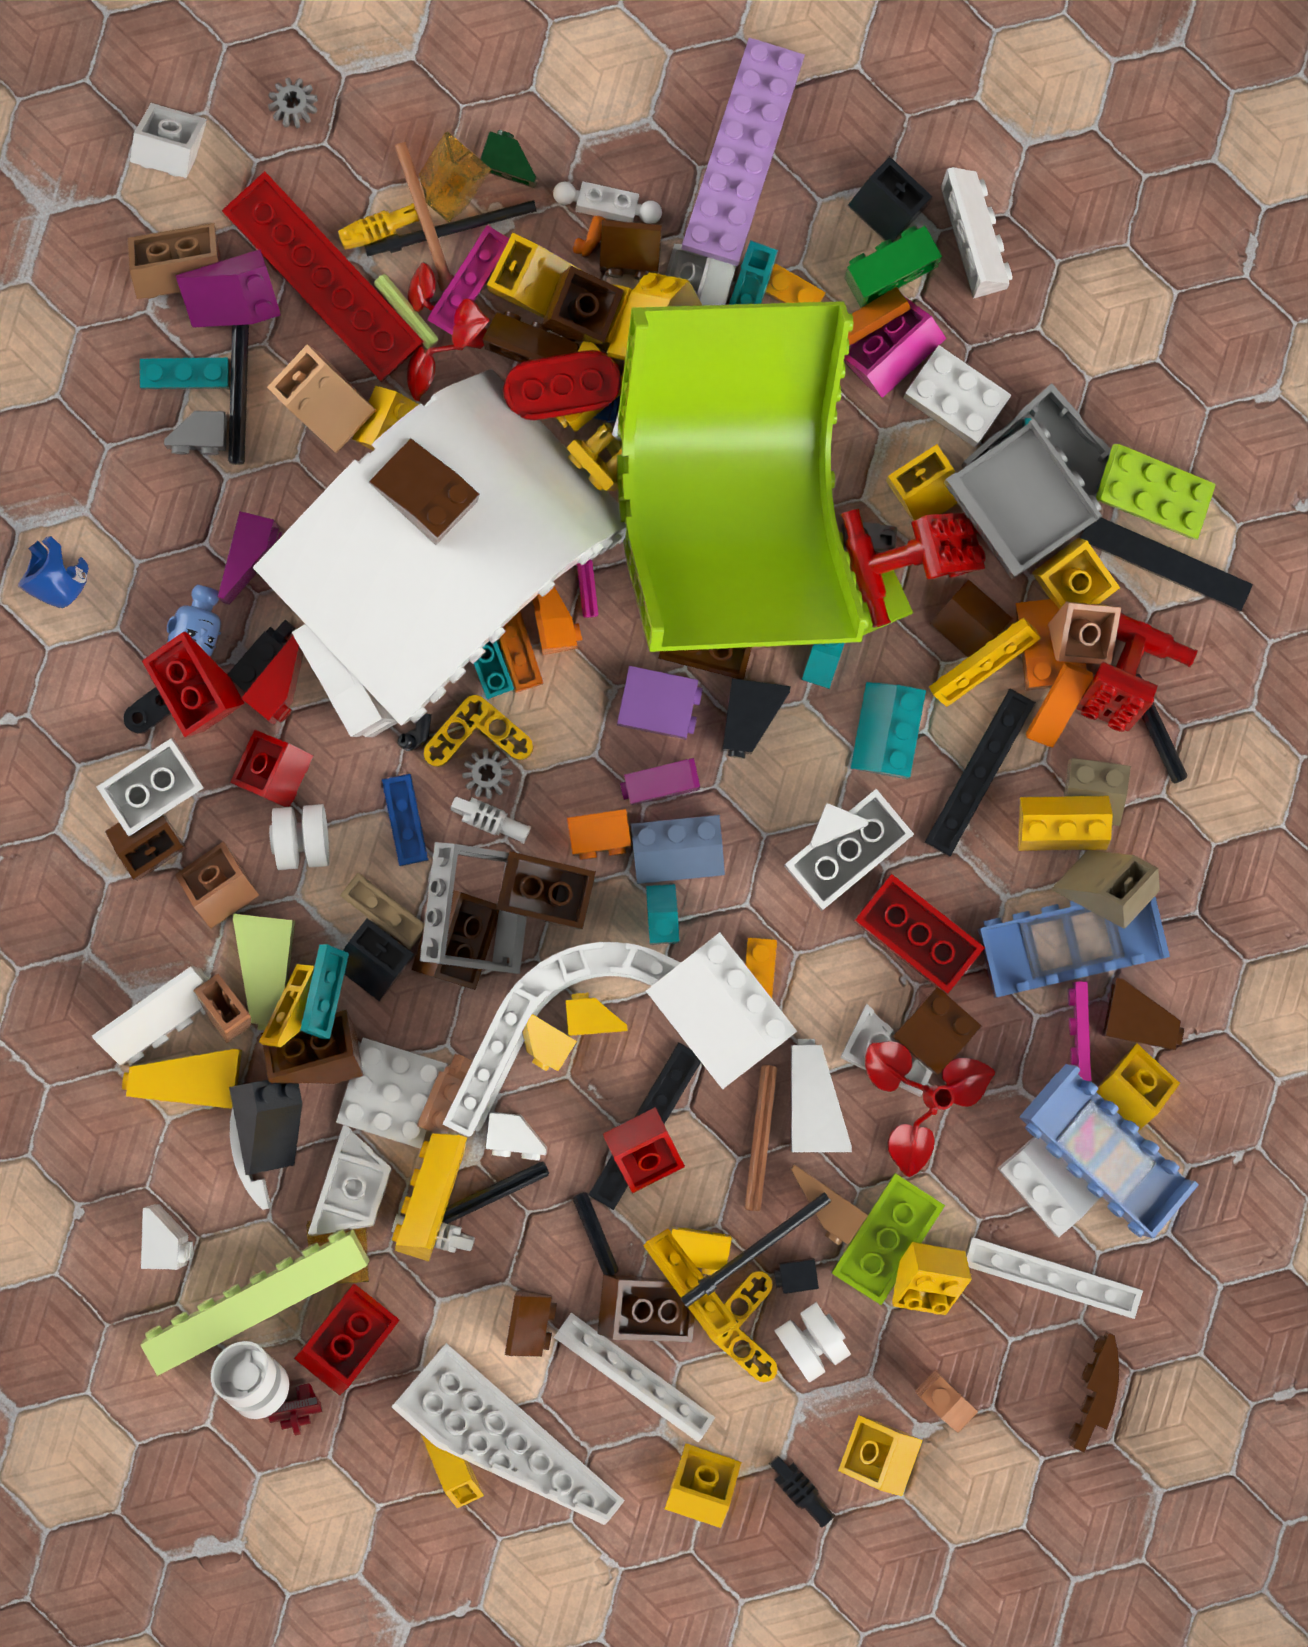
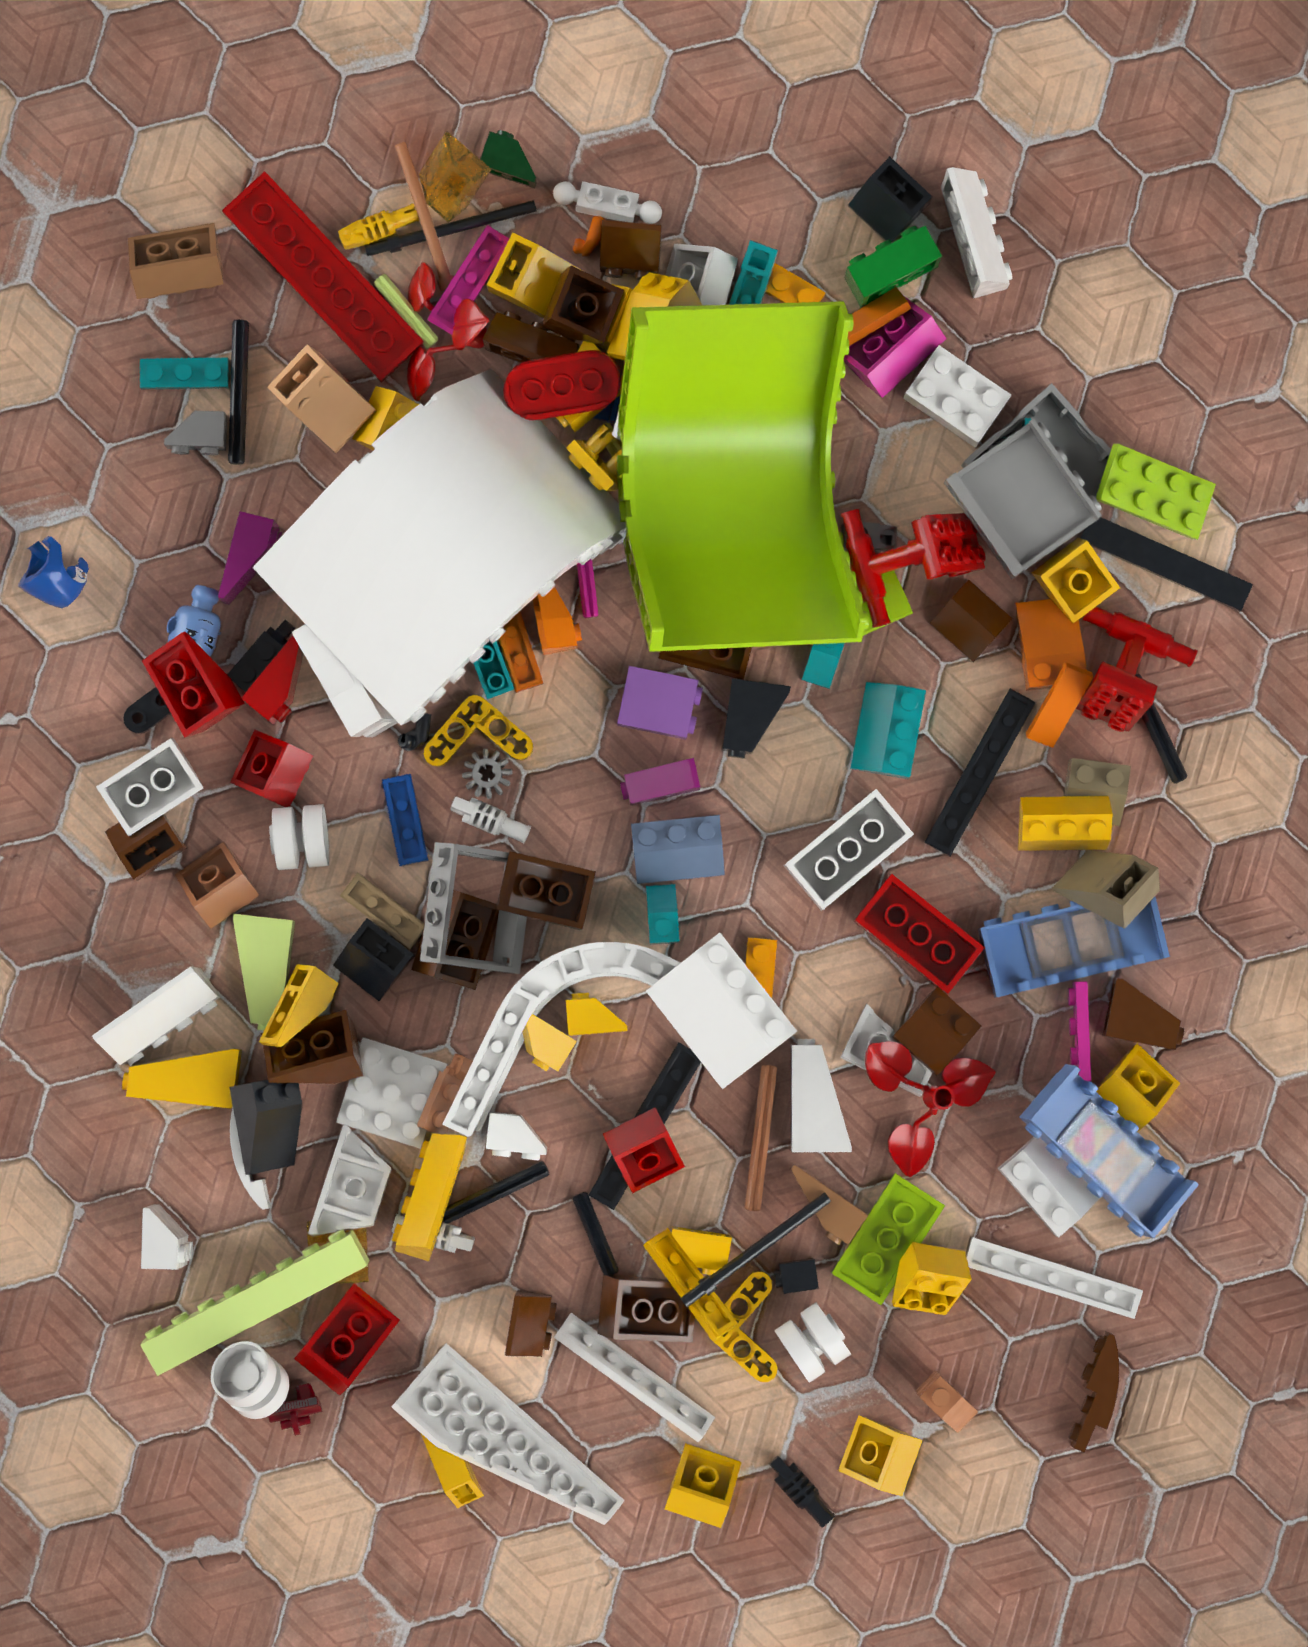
white slope [130,103,207,178] -> none
magenta slope [175,249,281,328] -> none
nougat slope [194,974,251,1043] -> none
light grey gear [268,78,318,128] -> none
teal plate [300,944,349,1039] -> none
reddish brown slope [369,438,480,545] -> none
orange slope [567,809,631,860] -> none
lavender plate [681,38,805,266] -> none
white slope [810,803,868,849] -> none
yellow slope [886,444,958,521] -> none
yellow plate [929,617,1041,707] -> none
nougat slope [1048,602,1121,665] -> none

